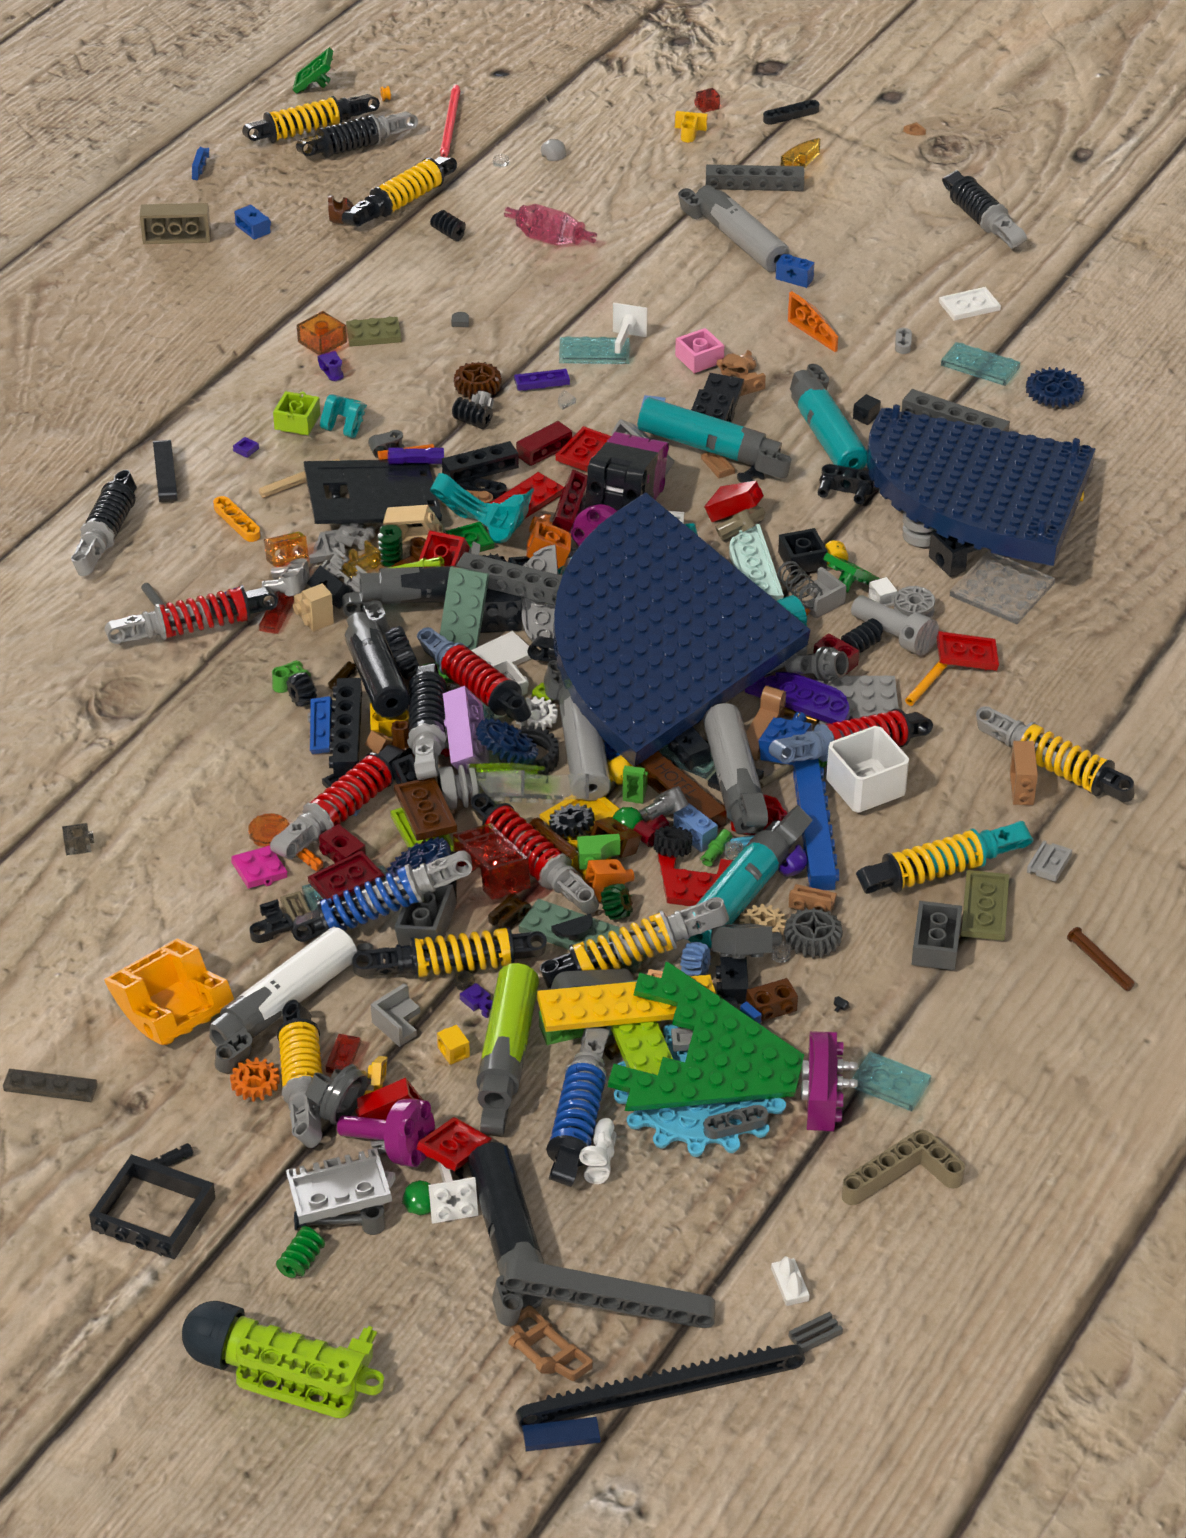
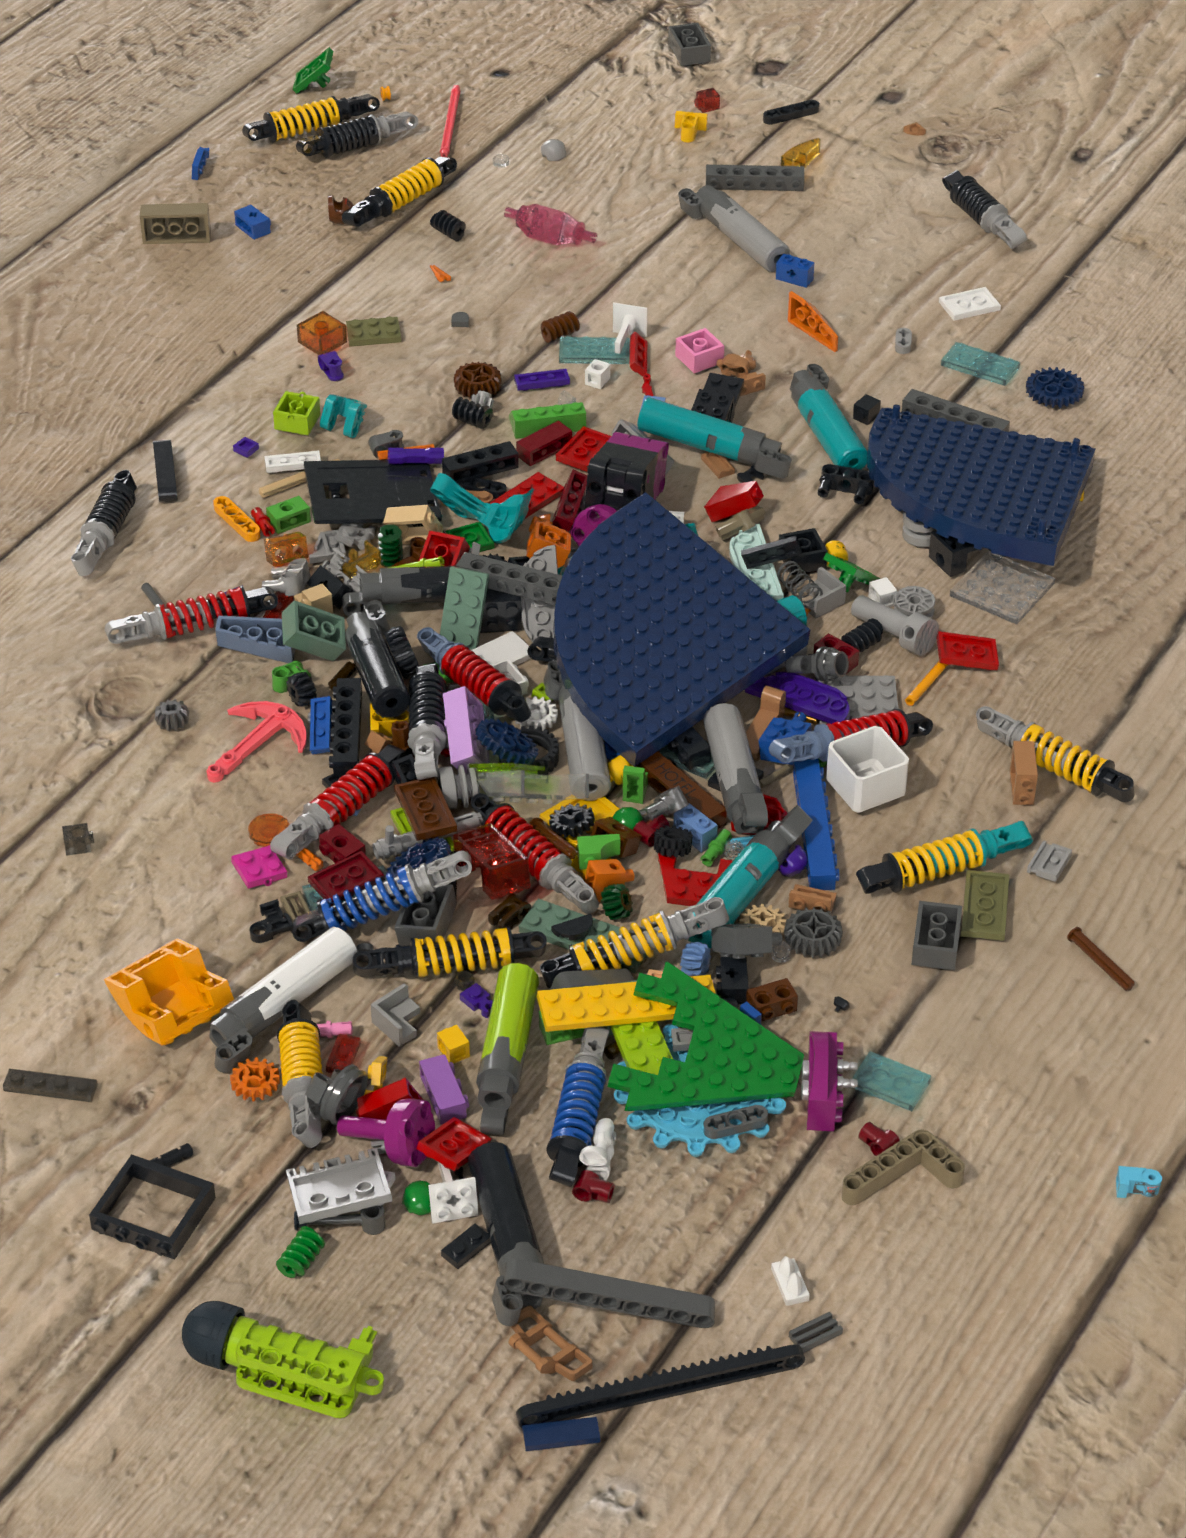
none -> flat silver gear [155,699,189,731]
none -> coral piece [207,701,307,783]
none -> sand blue wedge [215,616,295,663]
none -> red pin [251,507,275,537]
none -> white plate [264,451,321,473]
none -> bright green brick [266,496,311,534]
none -> sand green brick [282,600,346,661]
none -> bright pink pin [317,1021,353,1039]
none -> light grey cylinder [372,811,483,860]
none -> medium lavender brick [419,1054,469,1125]
none -> orange piece [430,265,451,282]
none -> black plate [441,1223,491,1269]
none -> bright green slope [509,402,586,439]
none -> reddish brown piece [541,311,580,343]
none -> dark red piece [572,1170,615,1204]
none -> white brick [585,359,610,389]
none -> red plate [630,332,647,376]
none -> red piece [642,373,654,396]
none -> dark grey brick [668,23,711,66]
none -> black plate [741,536,802,569]
none -> dark red piece [858,1122,900,1156]
none -> medium azure leg [1116,1166,1162,1198]

